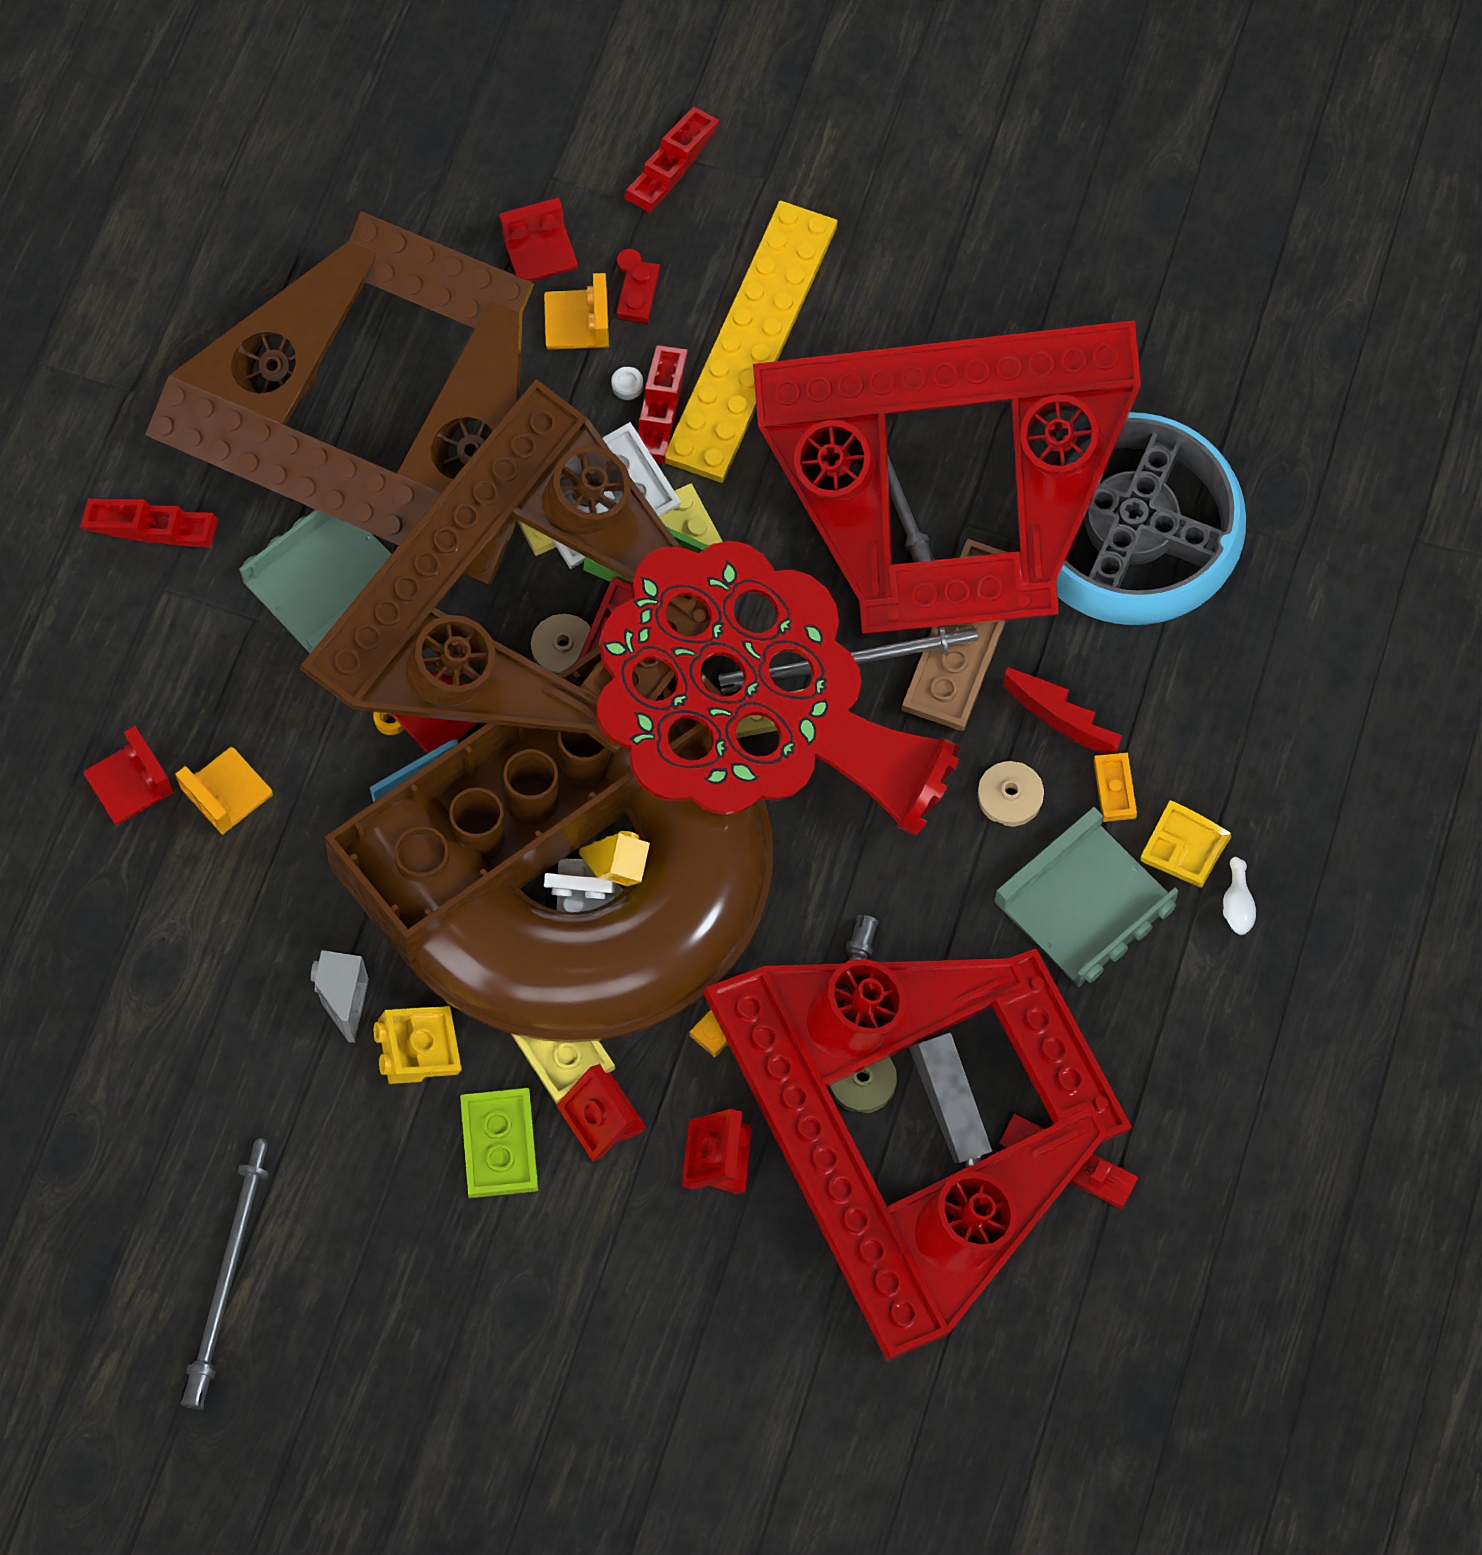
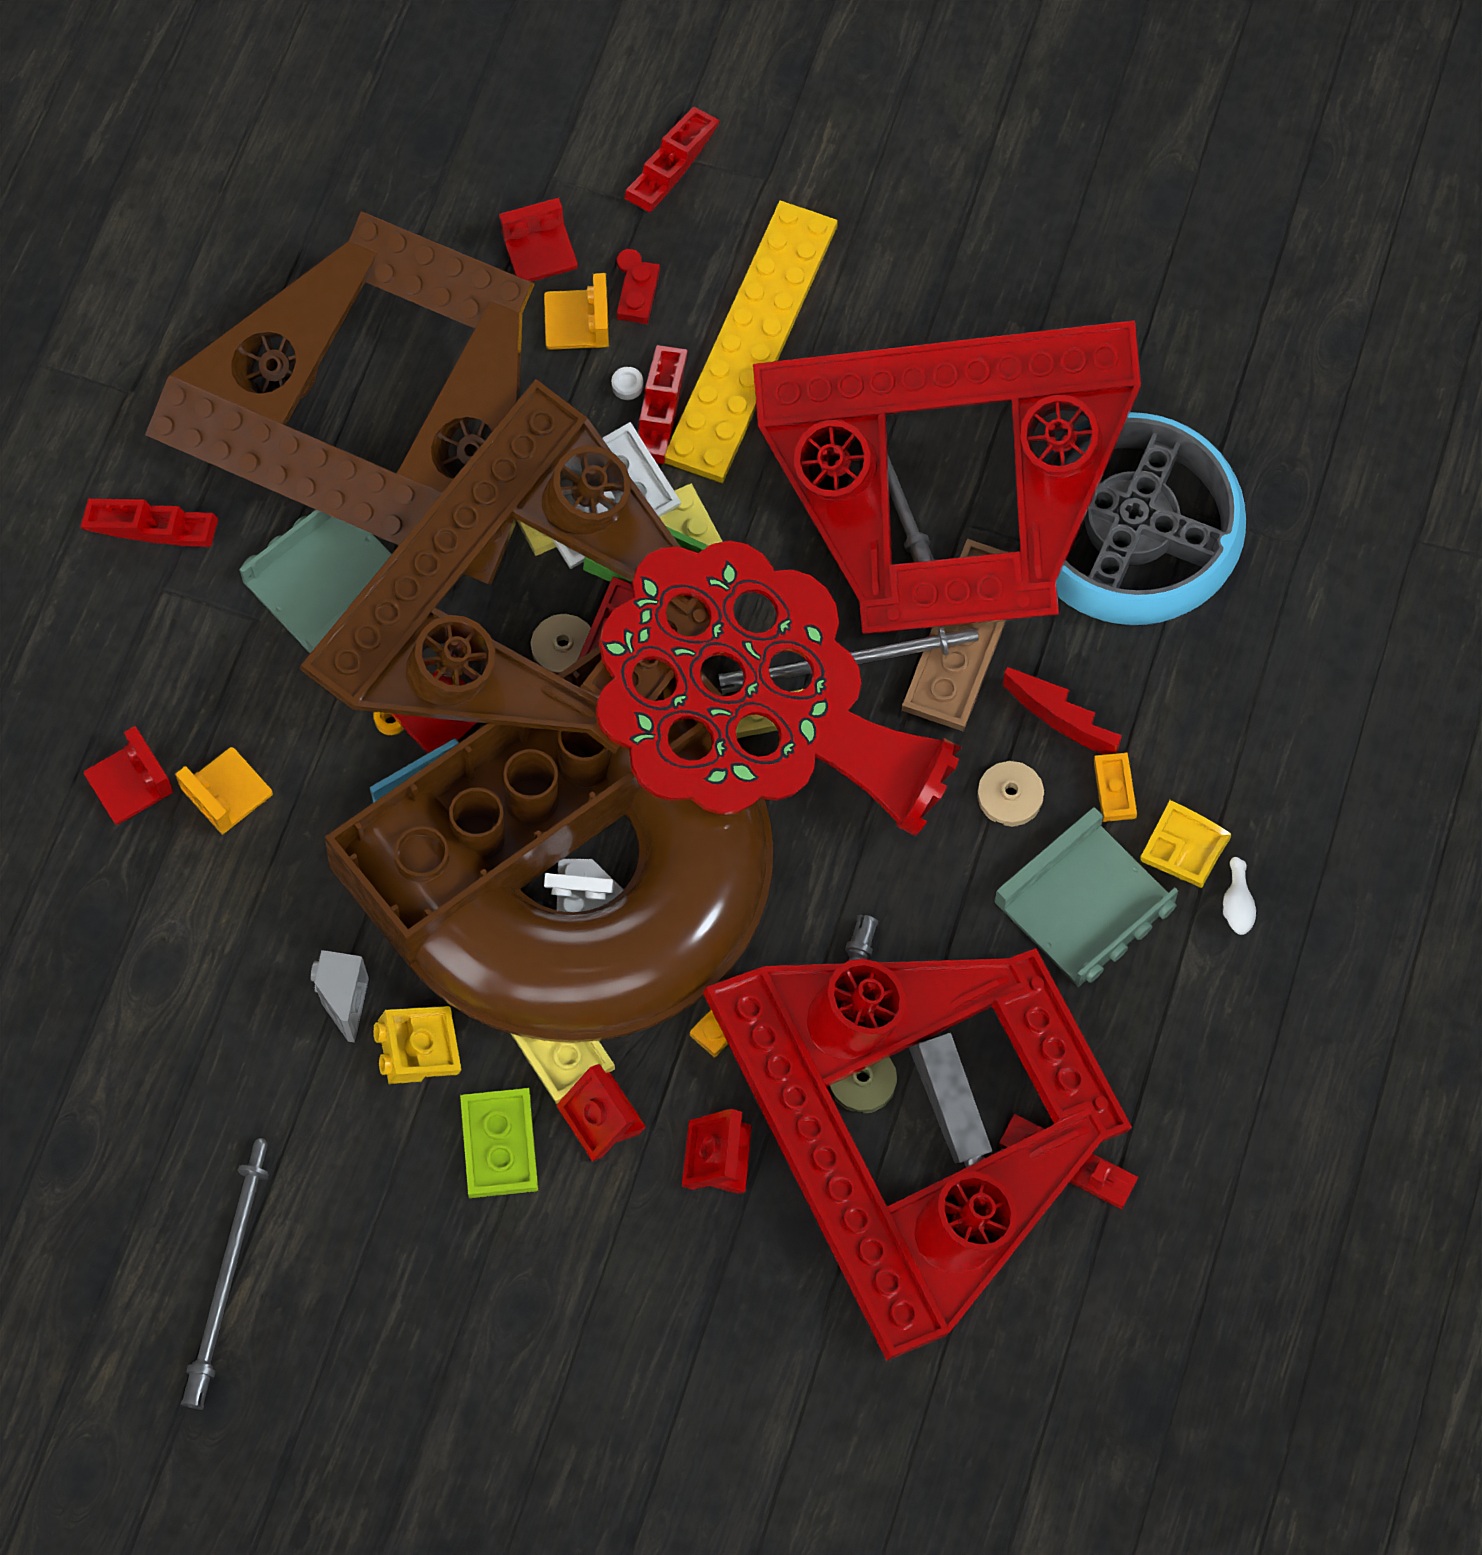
yellow slope [579,831,650,887] -> none

